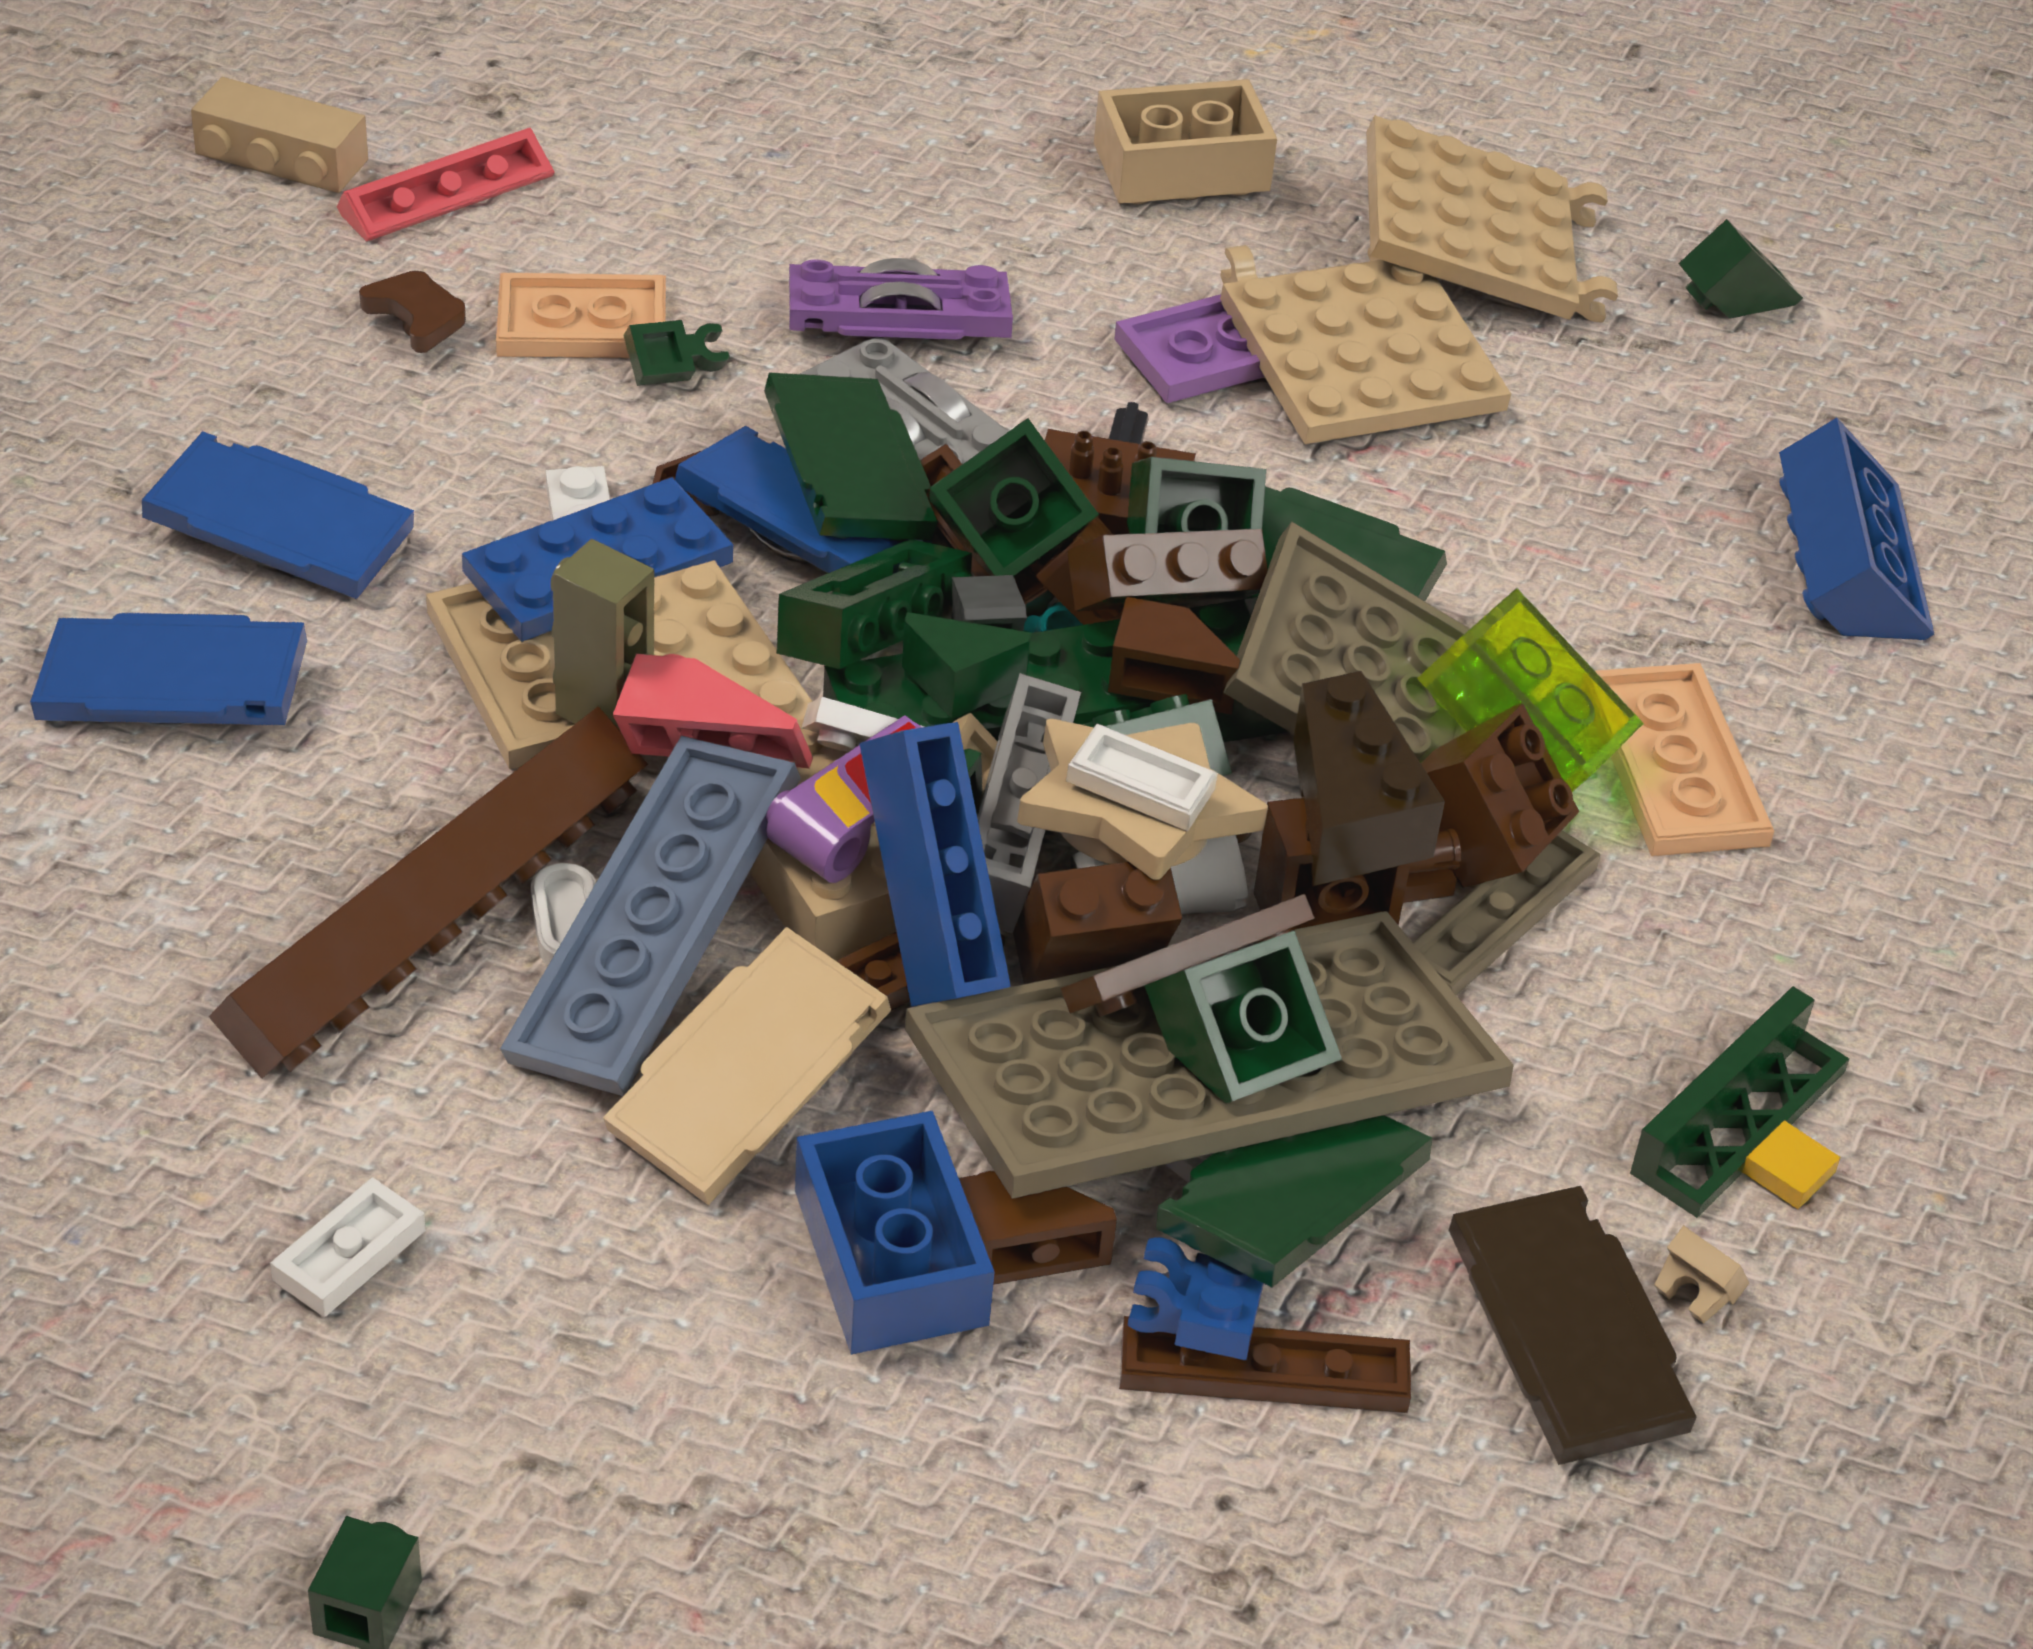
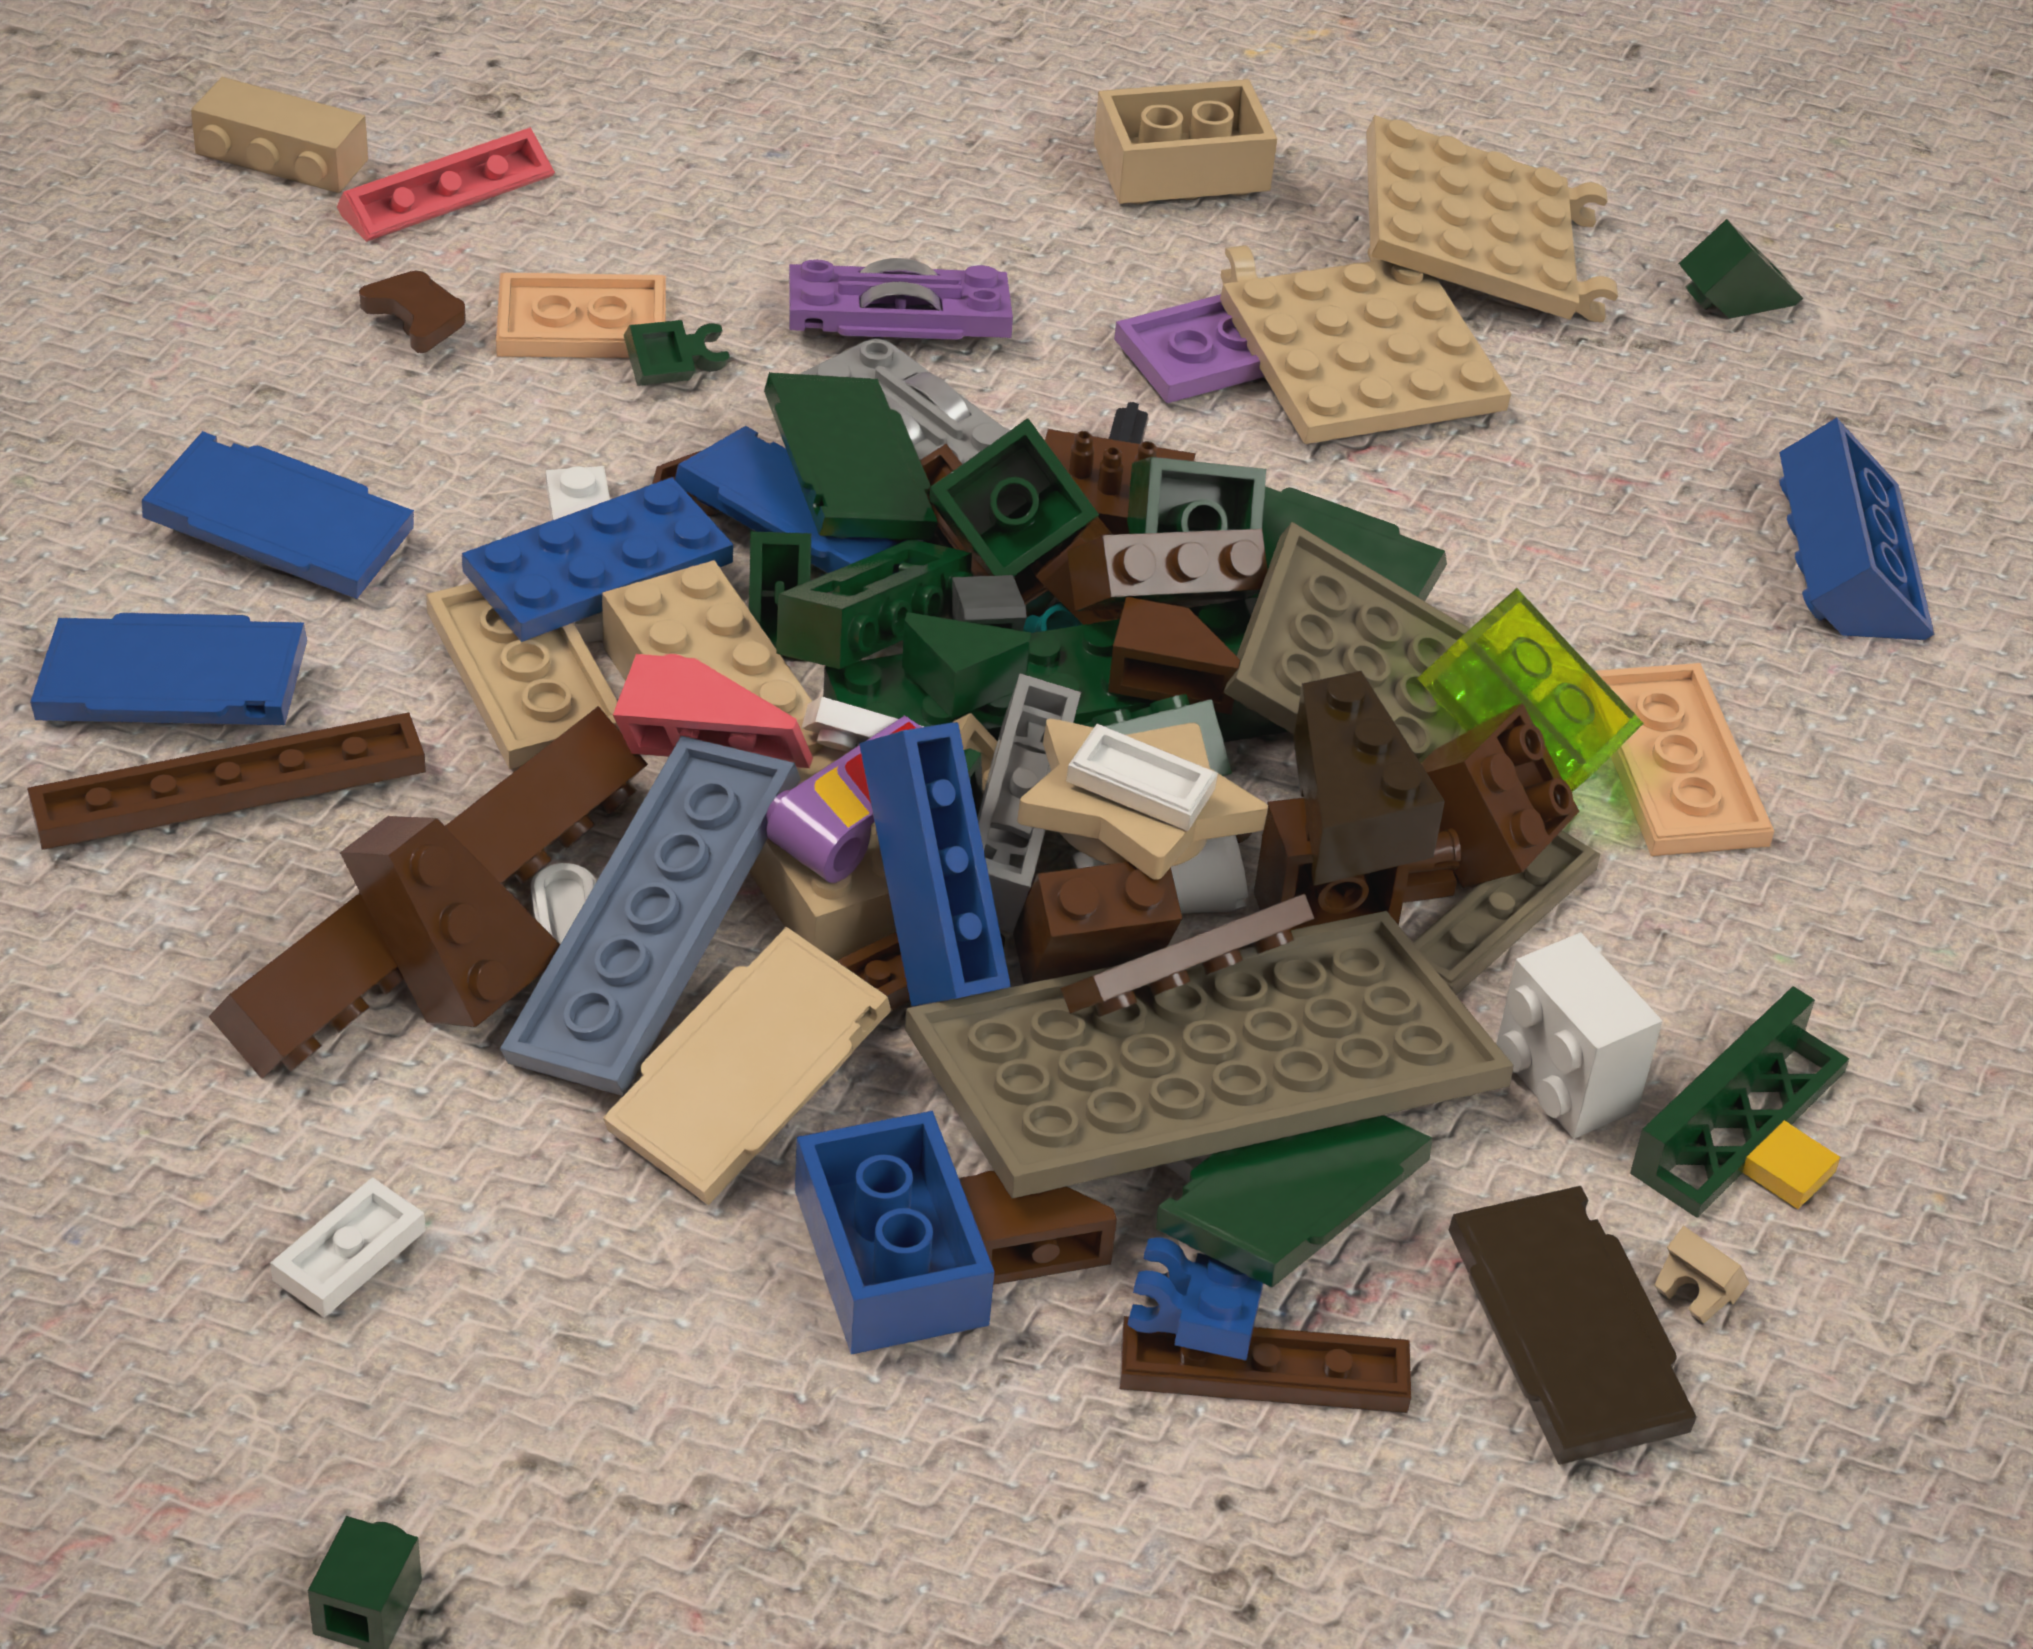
olive brick [551,538,654,732] -> none
dark green slope [1144,930,1342,1103] -> none
none -> reddish brown plate [27,712,426,850]
none -> reddish brown wedge [339,816,560,1027]
none -> dark green slope [749,531,811,650]
none -> white brick [1496,932,1663,1139]

